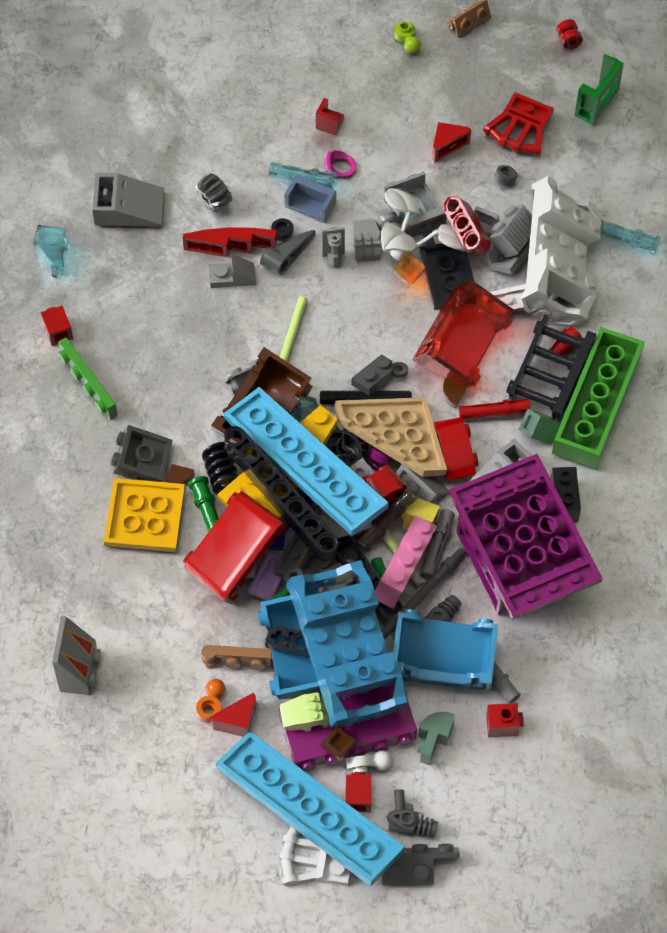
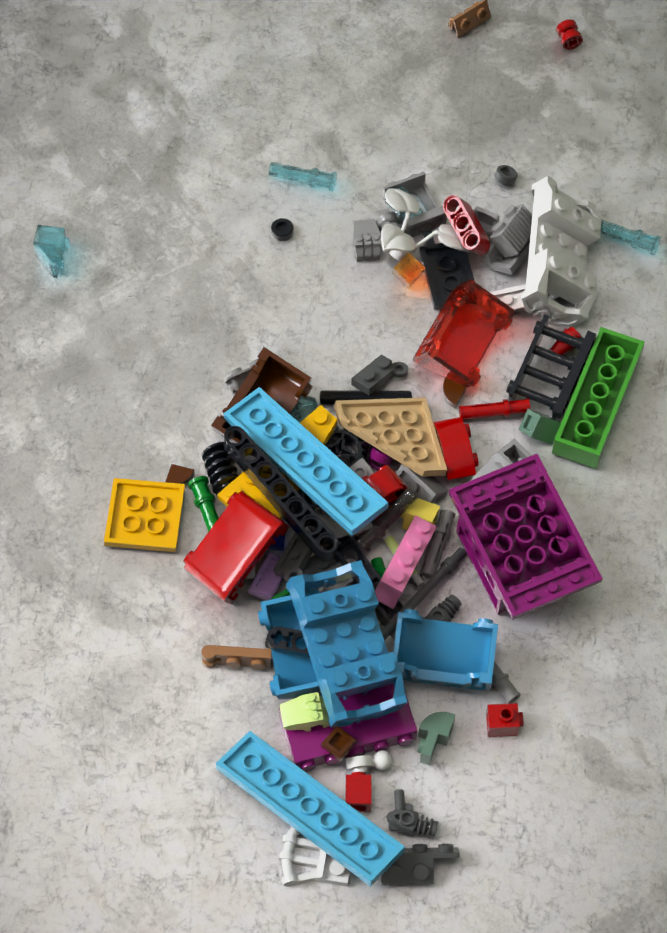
red brick [41,305,73,346] -> none
light grey slope [52,616,101,695] -> none
bright green plate [58,338,118,420] -> none
light grey slope [92,173,164,227] -> none
dark grey plate [110,425,173,482] -> none
red slope [182,227,277,257] -> none
flat silver gear [196,173,232,212] -> none
orange plate [196,679,225,723] -> none
light grey slope [209,253,256,288] -> none
red slope [210,692,257,737] -> none
dark grey piece [260,230,316,275] -> none
yellowish green bar [280,296,307,362] -> none
sand blue panel [284,174,336,223] -> none
red panel [316,98,344,136] -> none
light grey hinge [322,227,345,267] -> none
dark pink piece [324,150,356,178] -> none
lime plate [394,21,421,54] -> none
red slope [432,122,471,163] -> none
red plate [483,92,554,156] -> none
black brick [550,467,581,523] -> none
green panel [574,54,624,125] -> none

